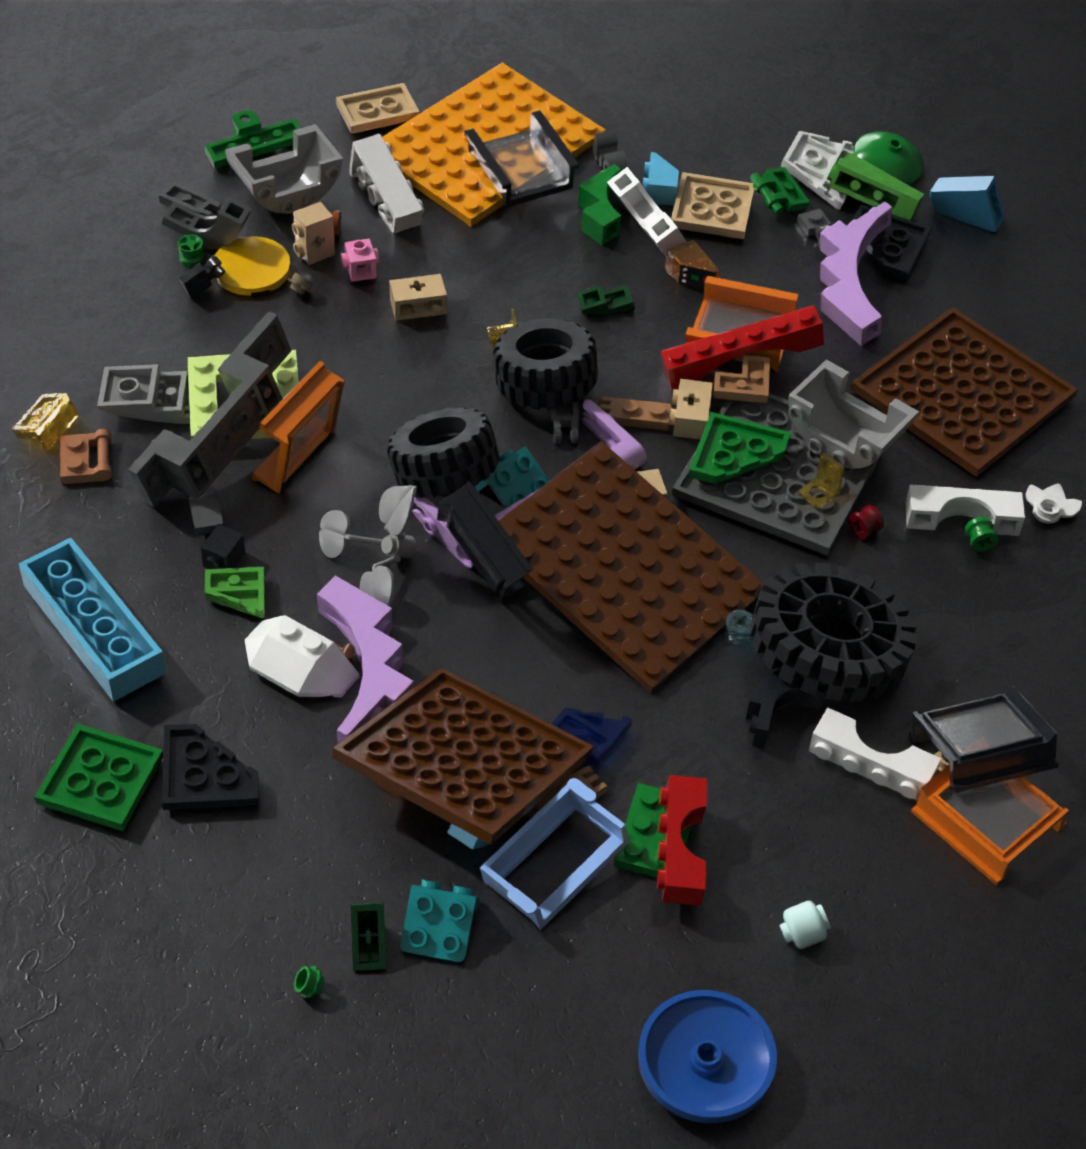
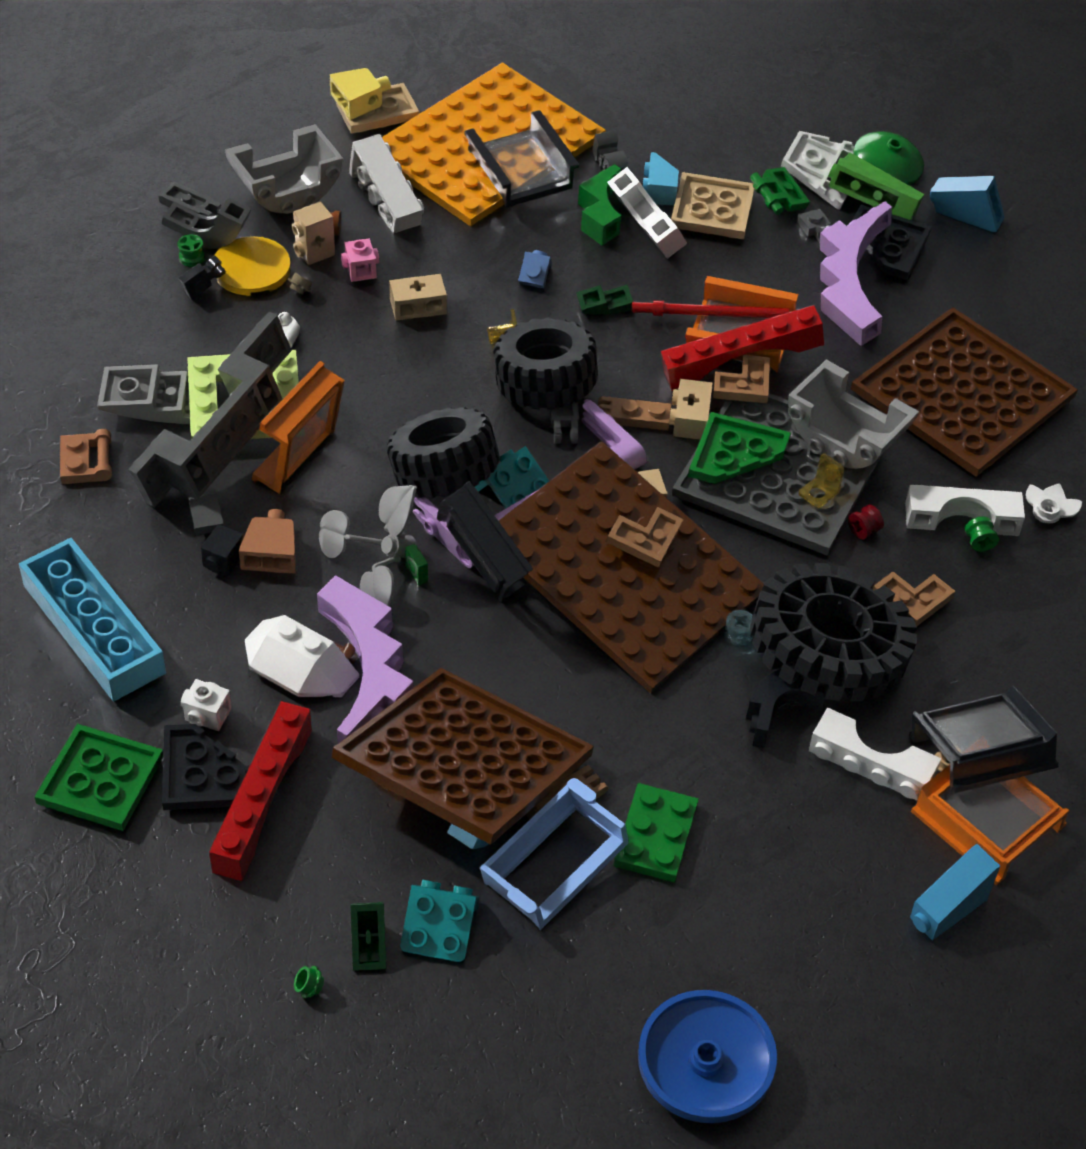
clear yellow bracket [12,393,79,449] -> none
green plate [205,109,301,169] -> none
bright green wing [205,567,265,618] -> none
clear blue wing [551,707,632,765] -> none
red arch [657,775,707,906] -> none
clear orange slope [665,240,720,289] -> none
light aqua head [779,900,831,949] -> none
none -> white brick [181,679,232,731]
none -> red arch [209,701,312,881]
none -> nougat torso [239,509,296,574]
none -> white arm [278,312,301,348]
none -> light yellow torso [330,68,391,120]
none -> green tile [405,544,428,586]
none -> medium blue bracket [518,250,552,289]
none -> medium nougat plate [606,507,684,568]
none -> red bar [632,300,789,318]
none -> medium nougat plate [873,572,956,627]
none -> dark azure slope [910,844,1000,941]

